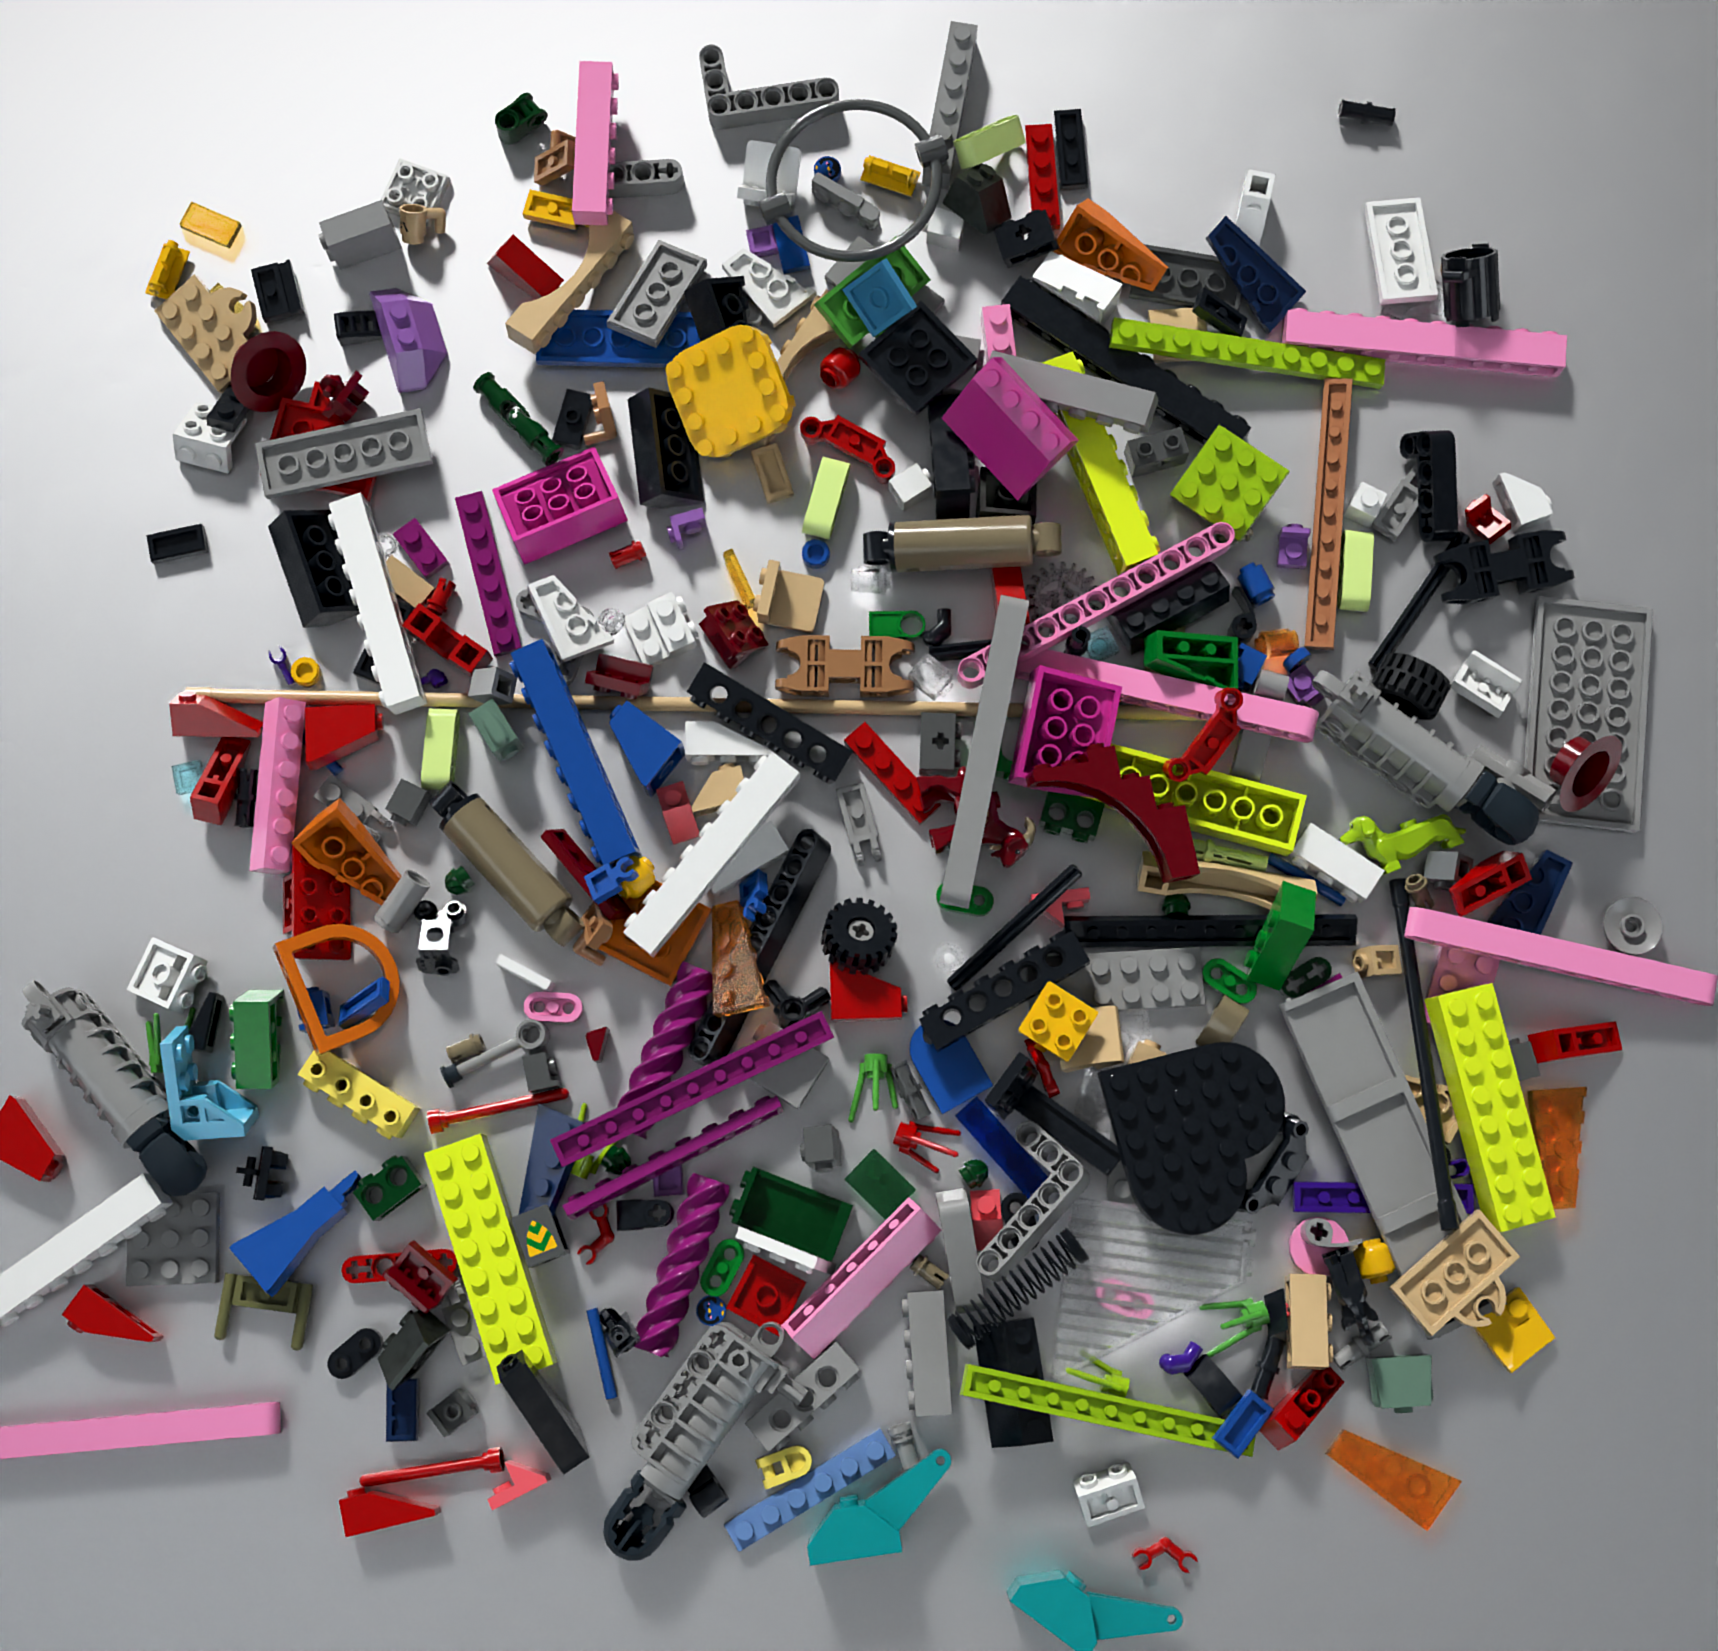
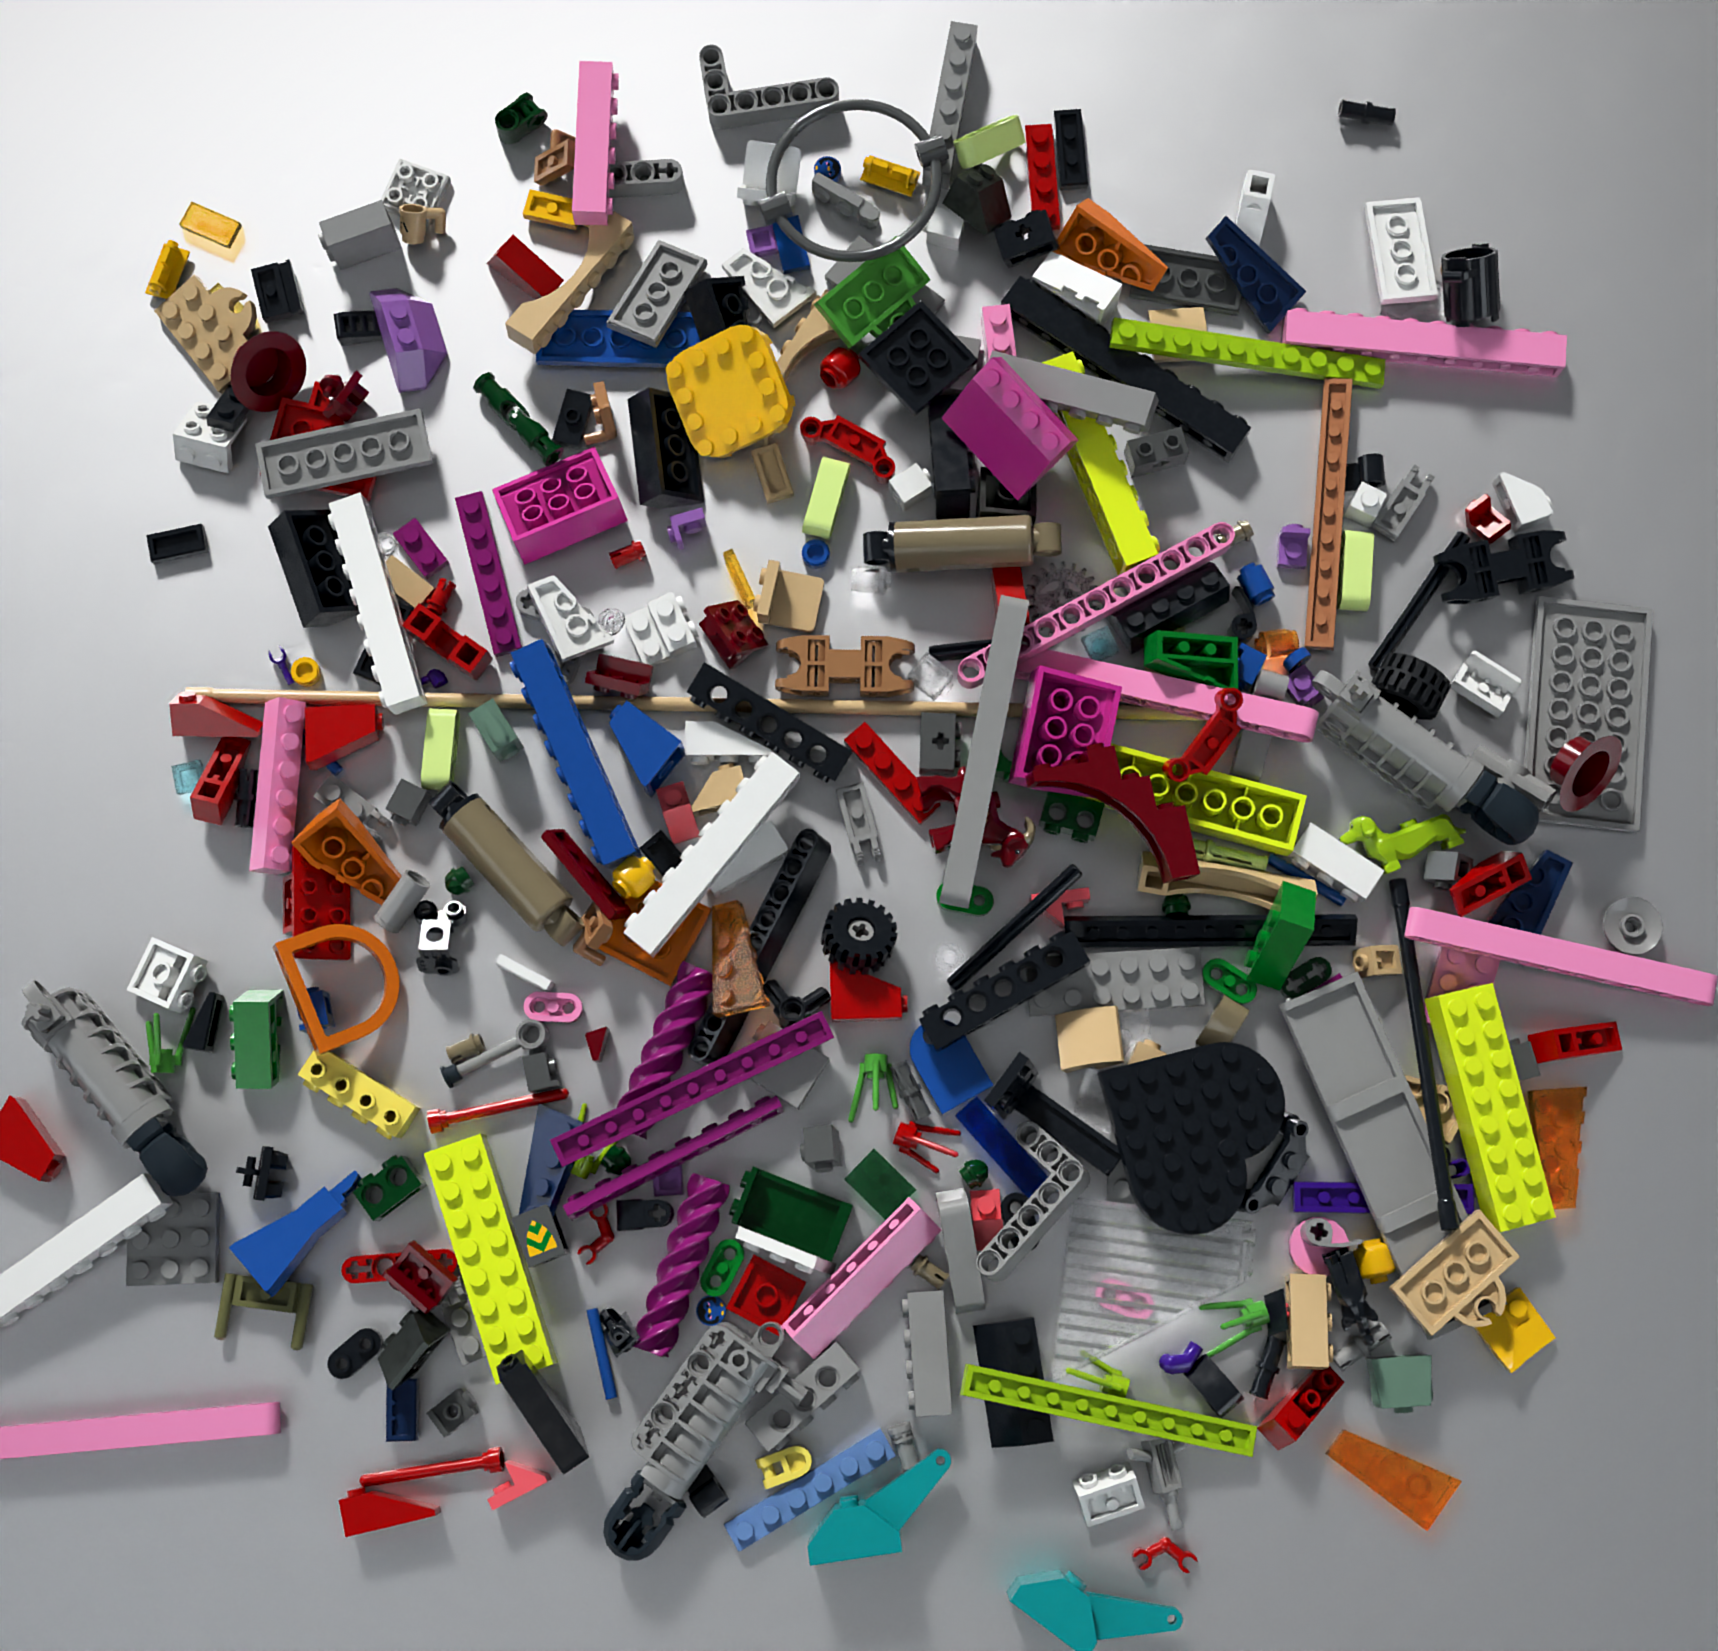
red slope [62,1284,164,1342] -> none
medium azure bracket [160,1026,259,1141] -> none
blue tile [339,976,390,1030] -> none
light grey brick [468,667,517,705] -> none
blue plate [584,857,639,904] -> none
blue plate [739,869,768,922] -> none
dark azure tile [842,258,918,337] -> none
green piece [869,610,926,641] -> none
black arm [922,608,951,646] -> none
black piece [946,1228,1089,1350] -> none
yellow bracket [1018,981,1098,1062] -> none
red arm [1024,1039,1060,1098] -> none
black pin [1064,626,1091,657] -> none
lime plate [1170,425,1290,543] -> none
black plate [1192,287,1248,337] -> none
blue tile [1212,1390,1274,1459] -> none
black beam [1399,430,1458,542] -> none
dark tan pin [1405,874,1435,909] -> none
none -> black tile [639,830,682,876]
none -> light grey piece [1127,1437,1190,1531]
none -> black panel [1345,453,1385,492]

